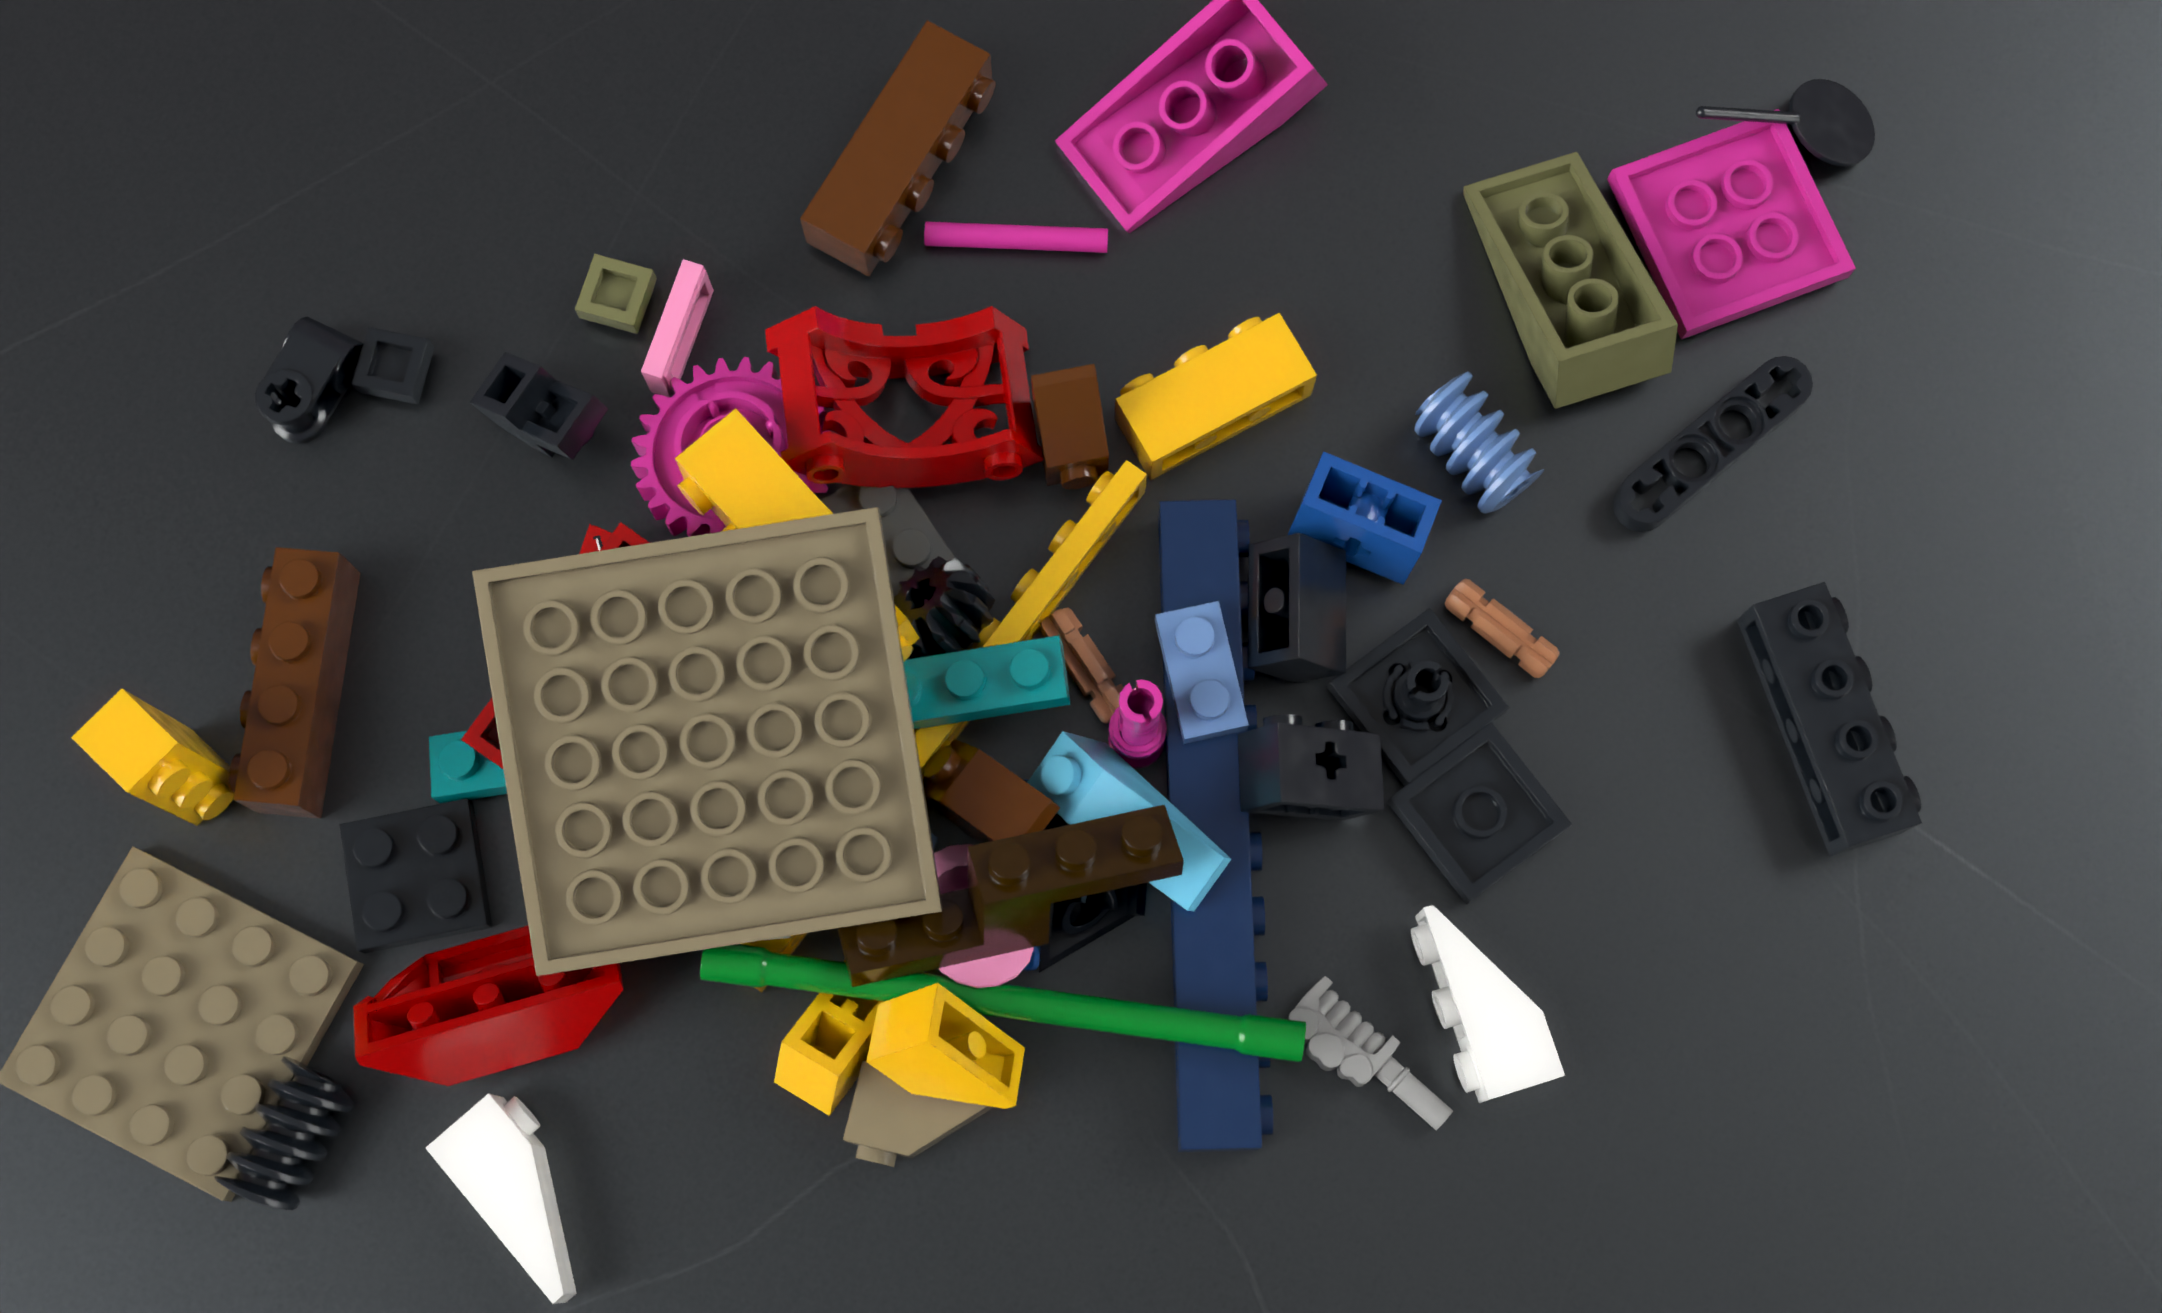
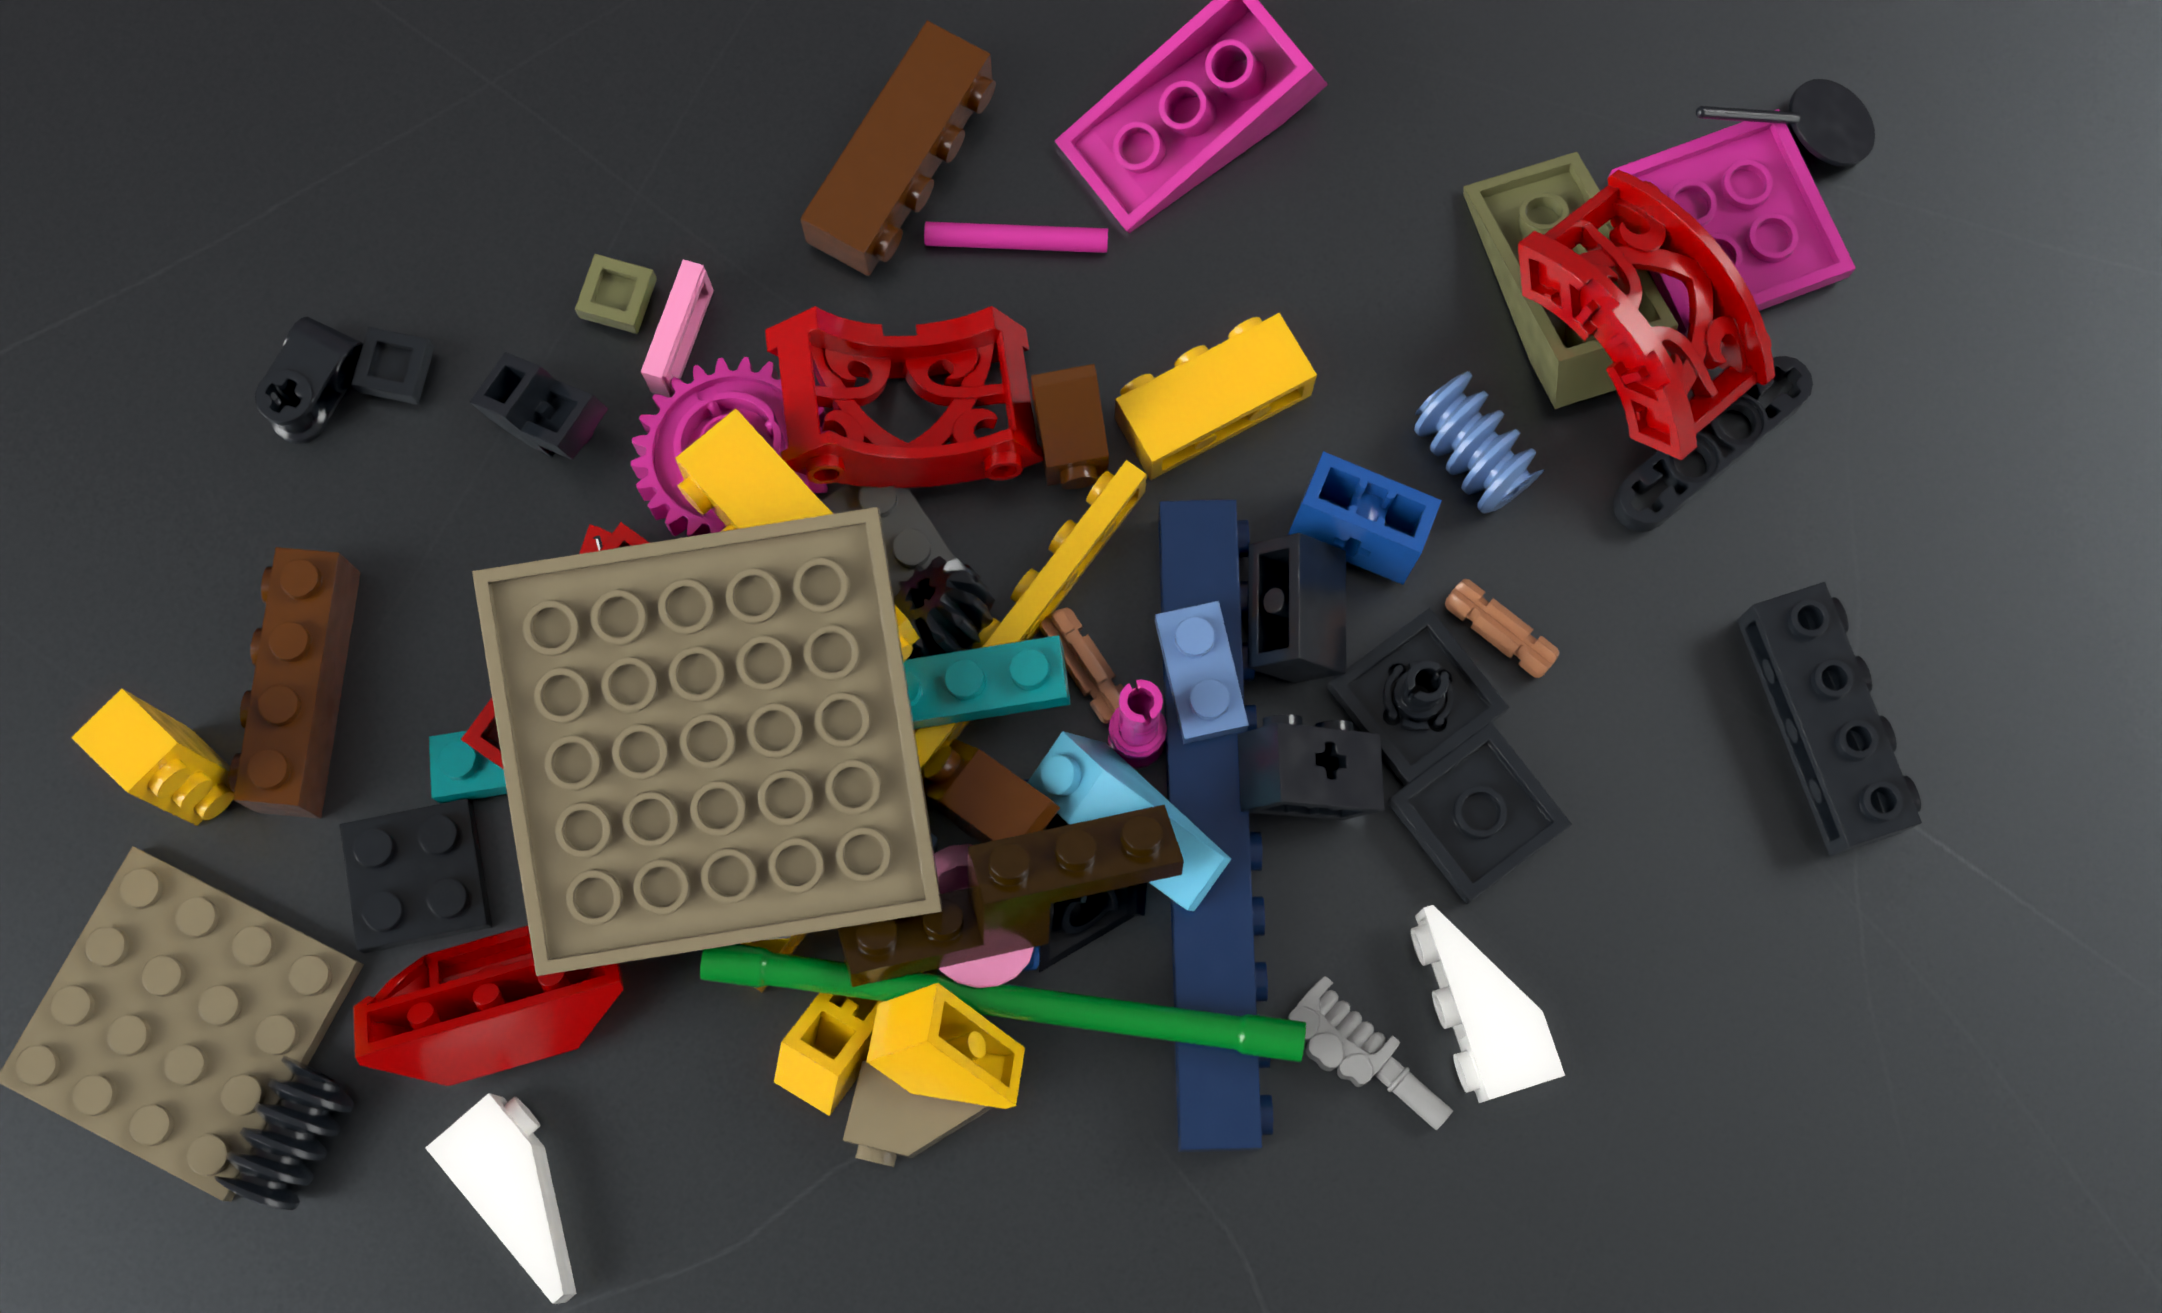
none -> red fence [1518,170,1775,460]

